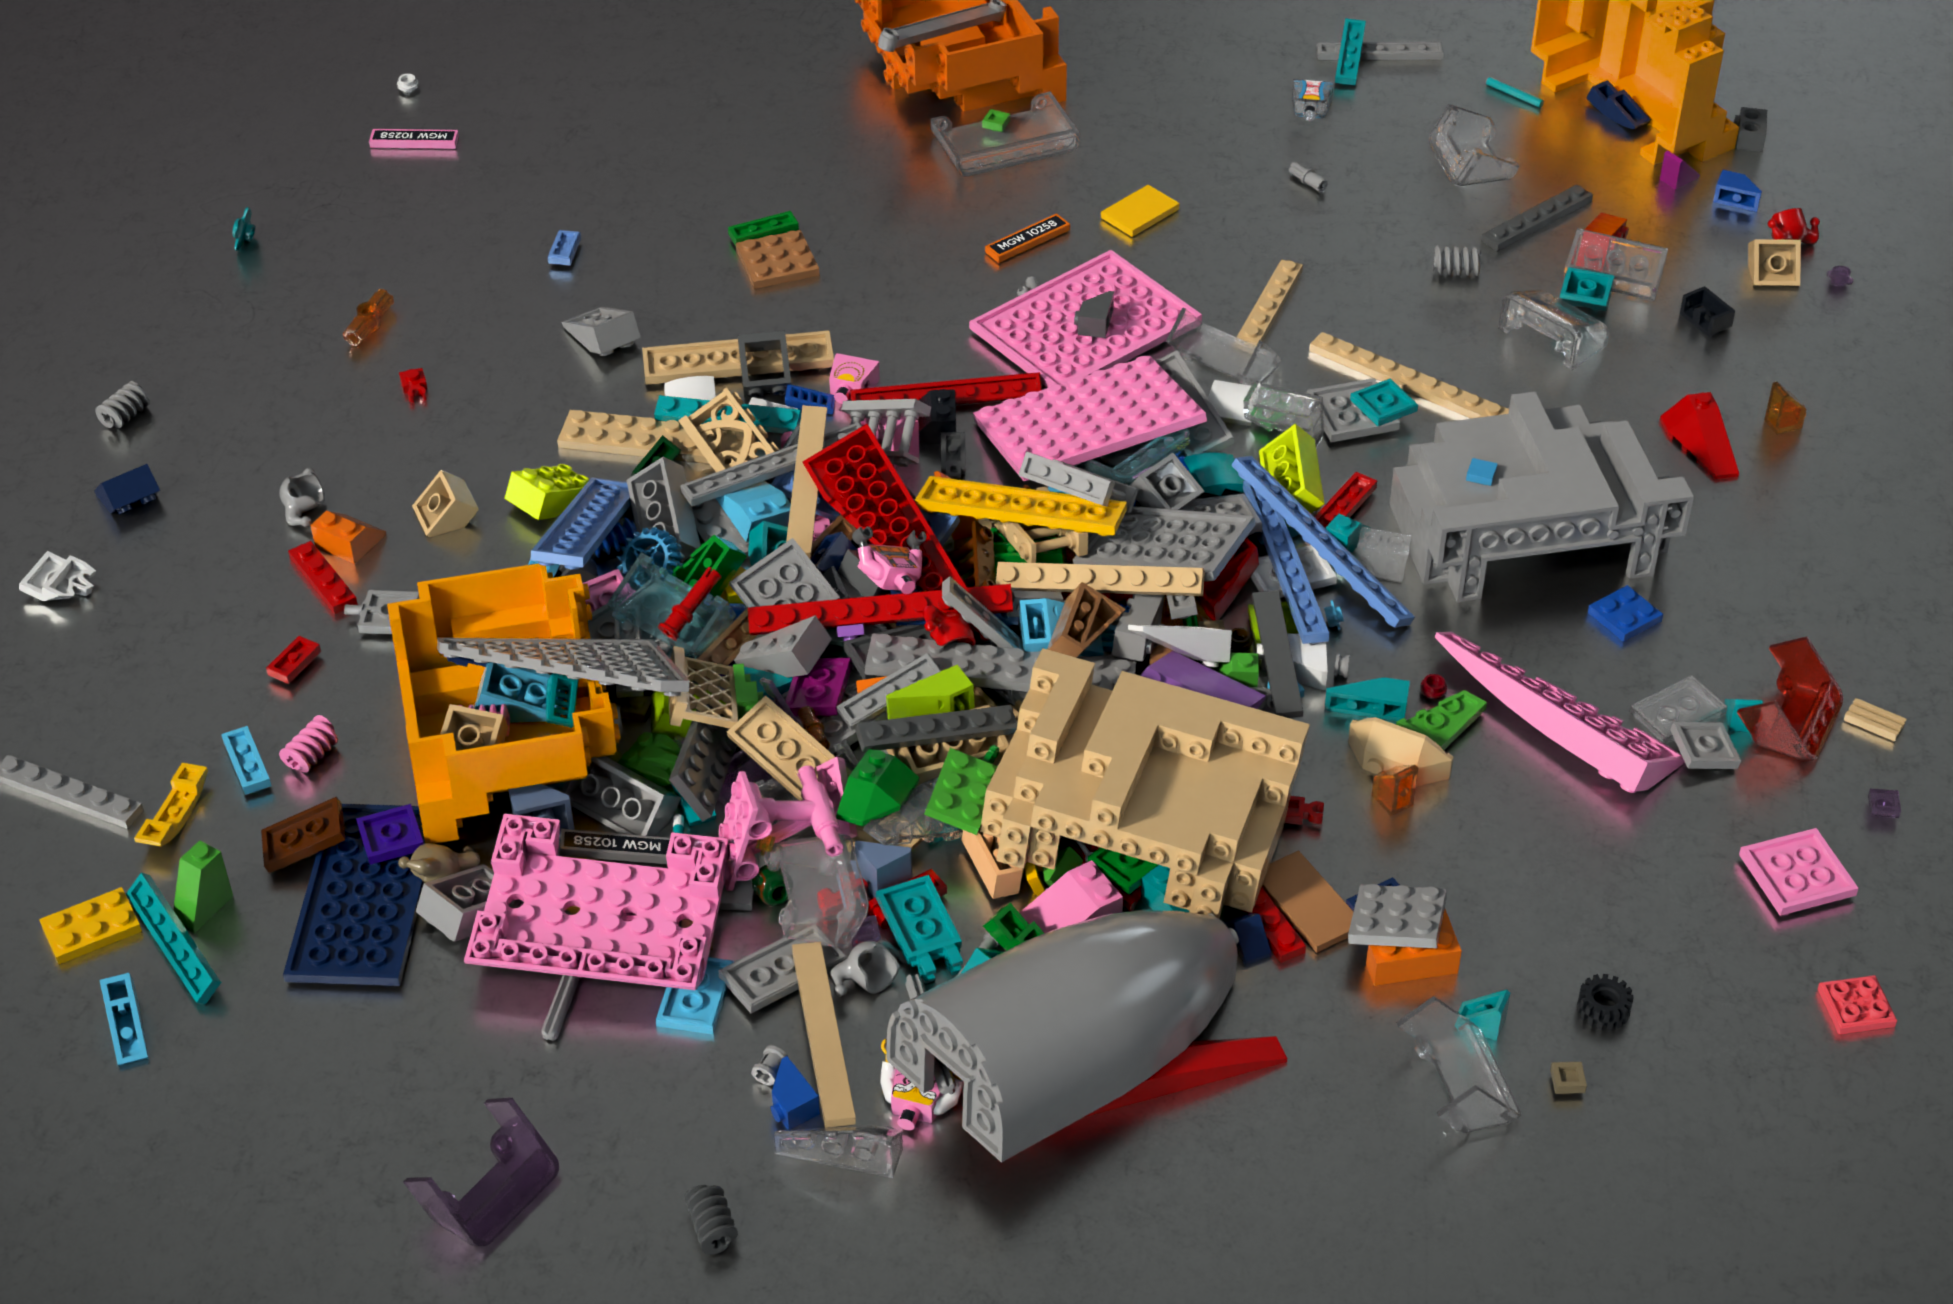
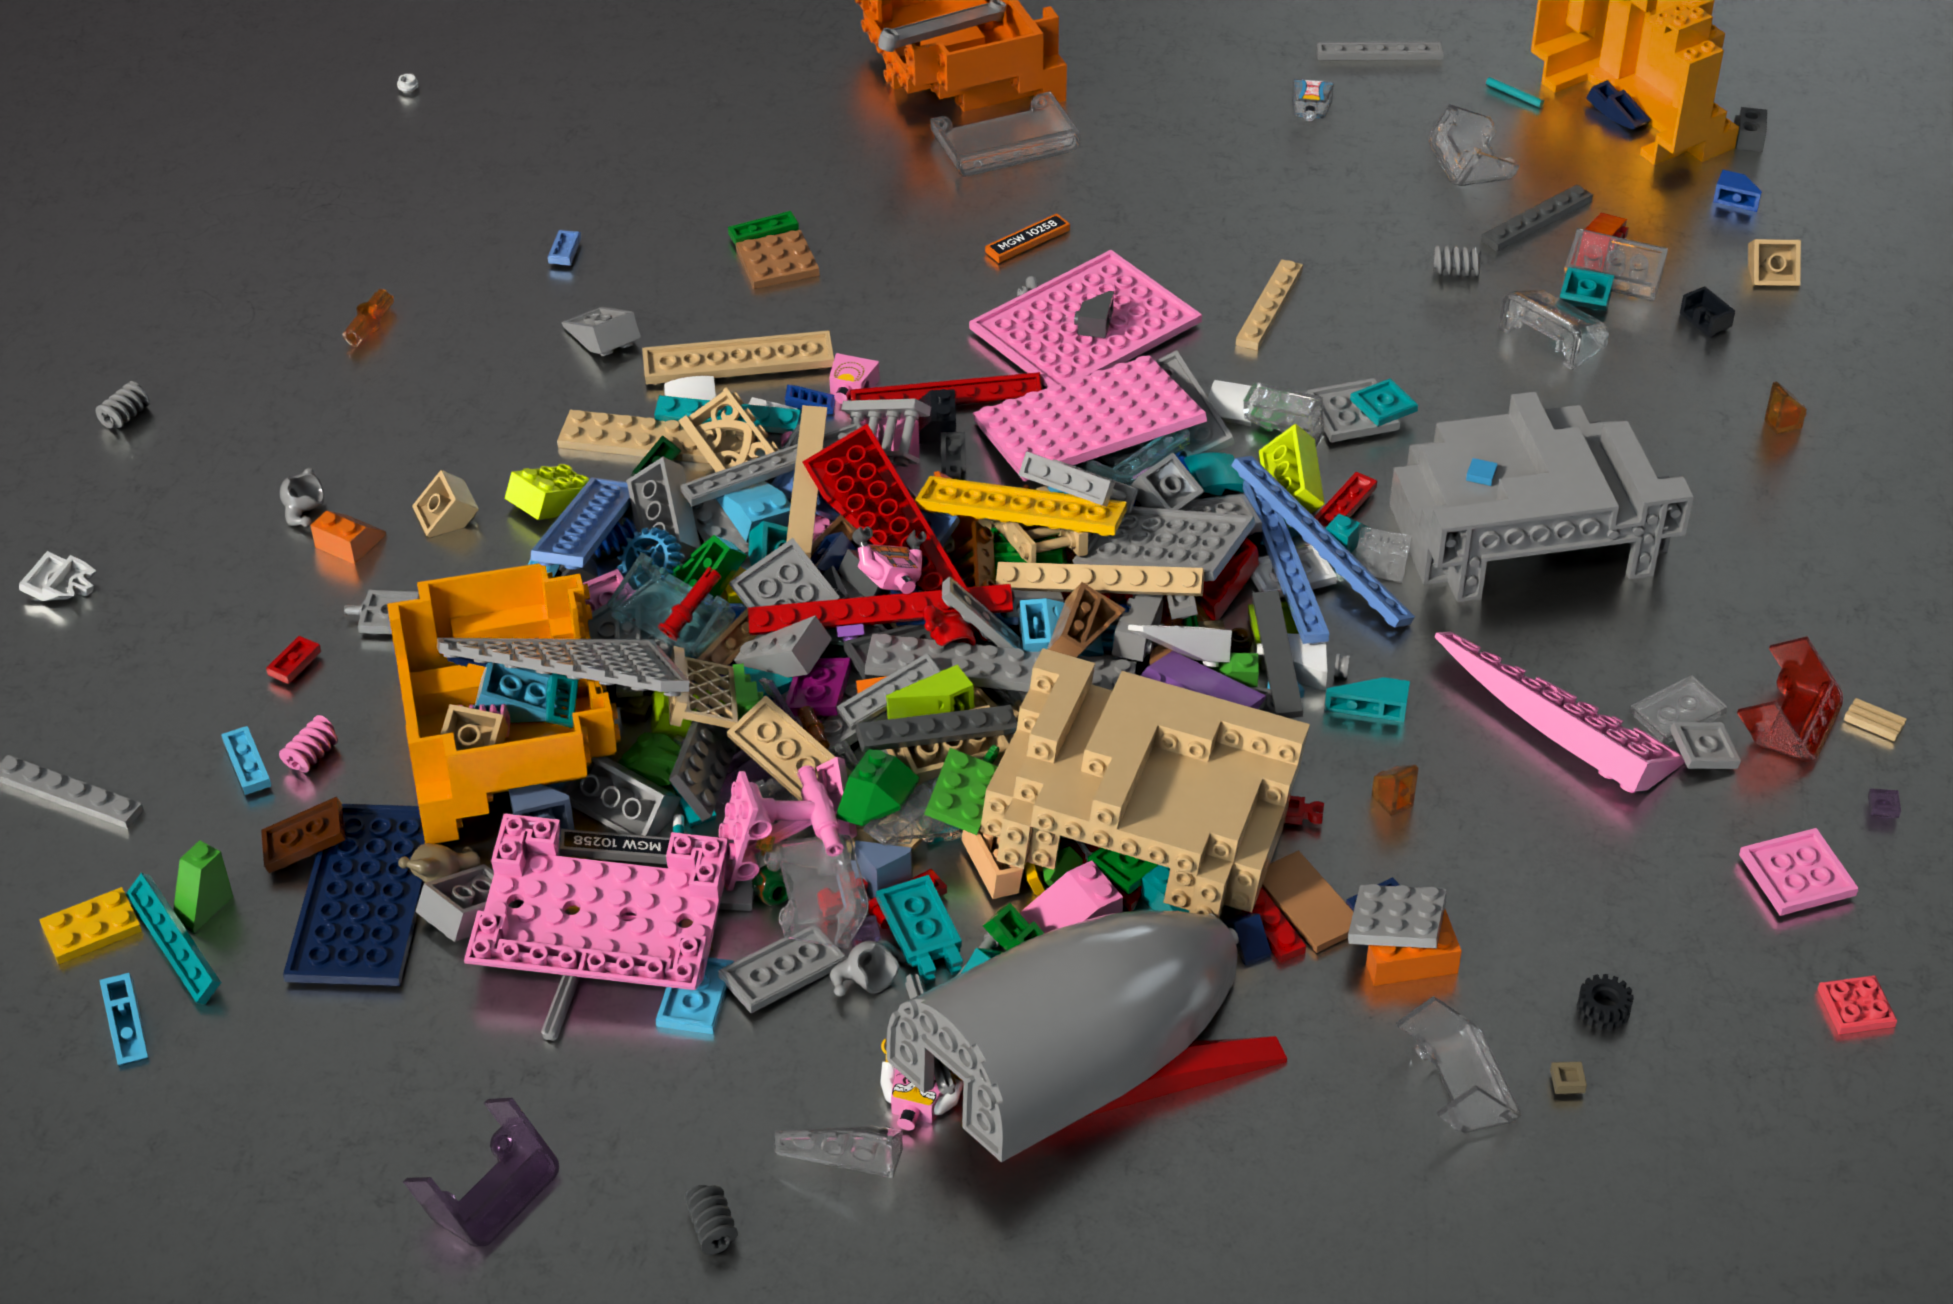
dark blue slope [94,464,160,515] -> none
yellow slope [134,763,208,846] -> none
teal plate [232,207,256,251] -> none
red plate [288,541,358,615] -> none
dark purple plate [356,804,424,865] -> none
tile [369,129,459,149] -> none
red plate [399,368,428,403] -> none
dark grey window [738,330,791,398] -> none
light grey bush [751,1045,789,1086] -> none
blue slope [770,1056,820,1131] -> none
tan tile [792,942,856,1128] -> none
bright green plate [982,109,1010,132] -> none
yellow tile [1101,185,1180,237] -> none
clear windscreen [1166,308,1282,387] -> none
light grey axle [1289,162,1328,193] -> none
tan plate [1309,332,1509,418] -> none
medium azure plate [1324,600,1344,631] -> none
teal plate [1335,18,1366,86] -> none
tan wedge [1348,717,1454,787] -> none
bright green wing [1396,690,1487,750] -> none
dark red plate [1420,674,1447,698] -> none
teal slope [1453,989,1511,1041] -> none
blue plate [1588,585,1663,642] -> none
magenta slope [1660,150,1700,190] -> none
red wedge [1660,392,1739,479] -> none
teal slope [1725,699,1763,732] -> none
red piece [1767,208,1820,244] -> none
clear purple plate [1826,265,1853,286] -> none

